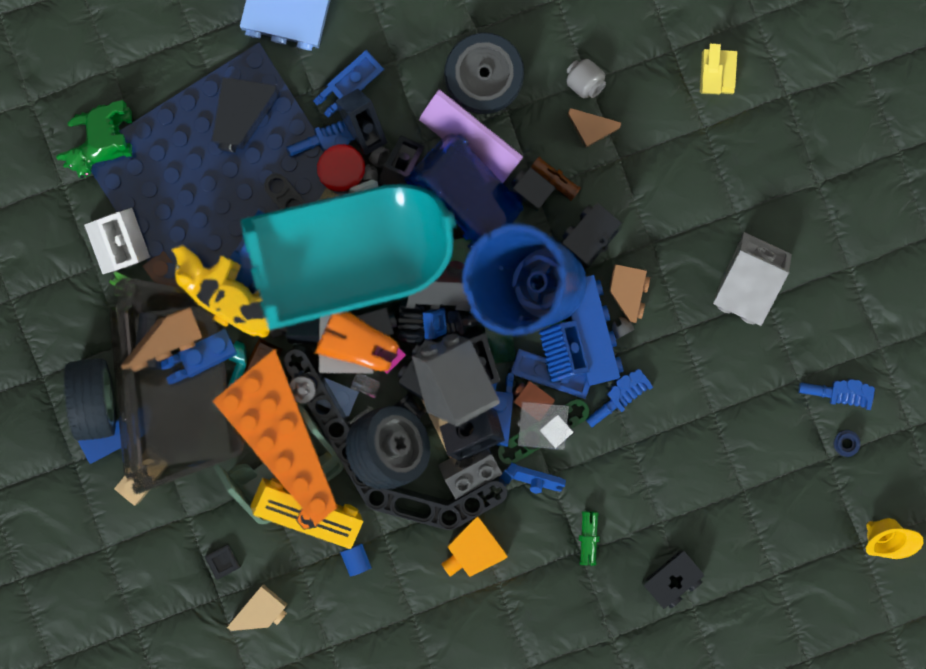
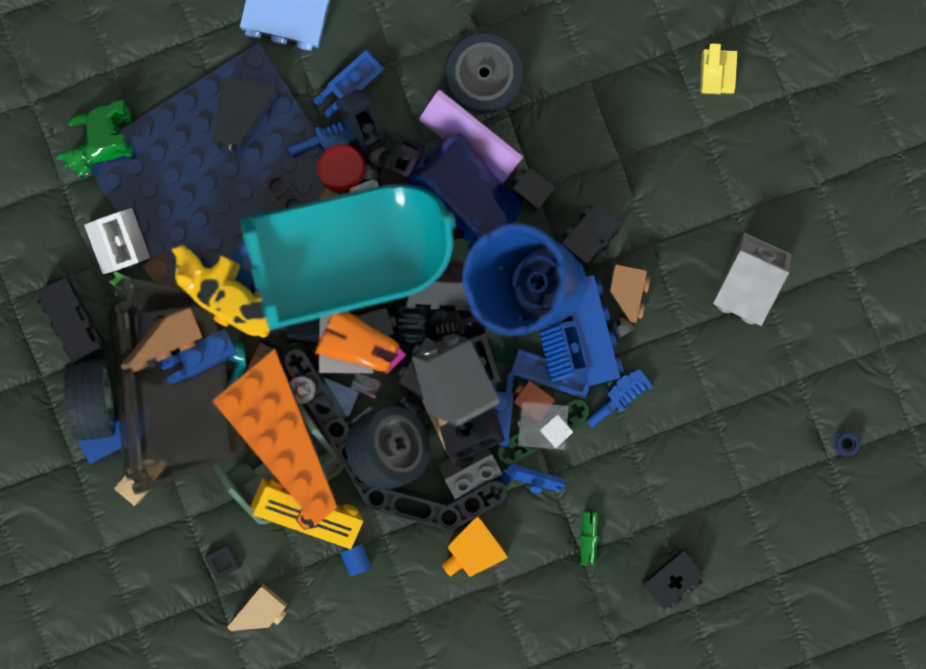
blue tile [423,307,447,339] -> none
reddish brown pin [530,156,581,201] -> none
light grey head [566,59,606,98] -> none
medium nougat slope [567,108,621,148] -> none
blue piece [798,379,875,410] -> none
yellow piece [866,518,924,559] -> none
none -> black wedge [37,277,108,363]

